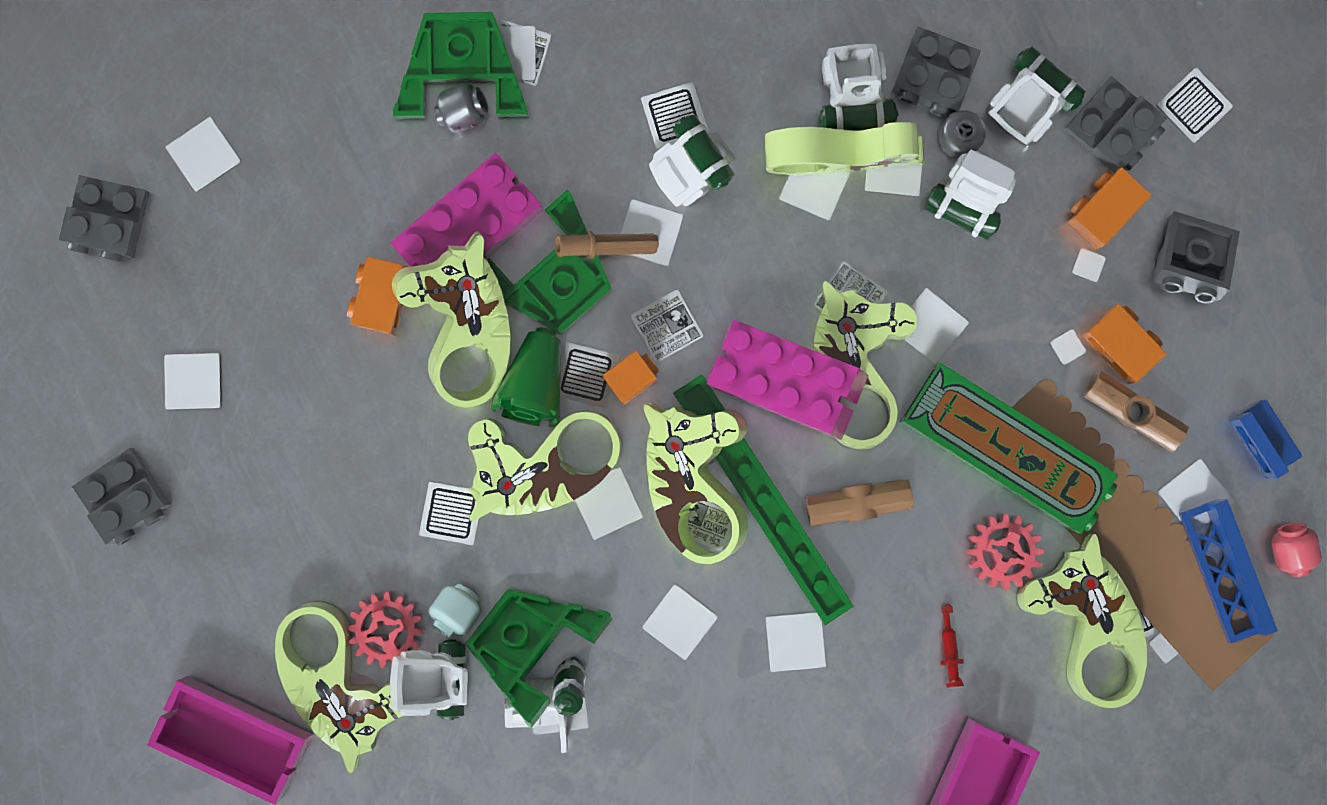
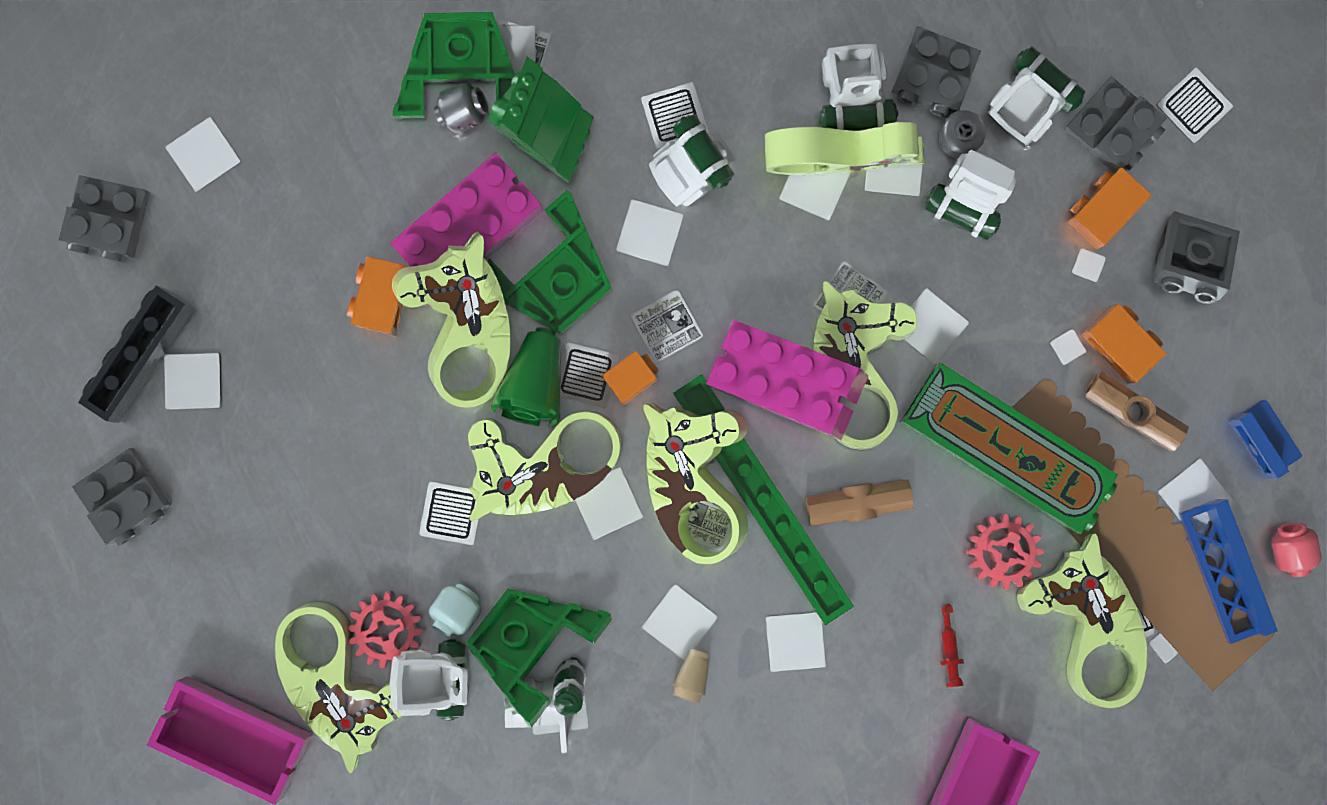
medium nougat axle [555,231,659,259] -> none
none -> black brick [78,285,195,423]
none -> green slope [486,57,594,183]
none -> tan cone [672,649,710,703]

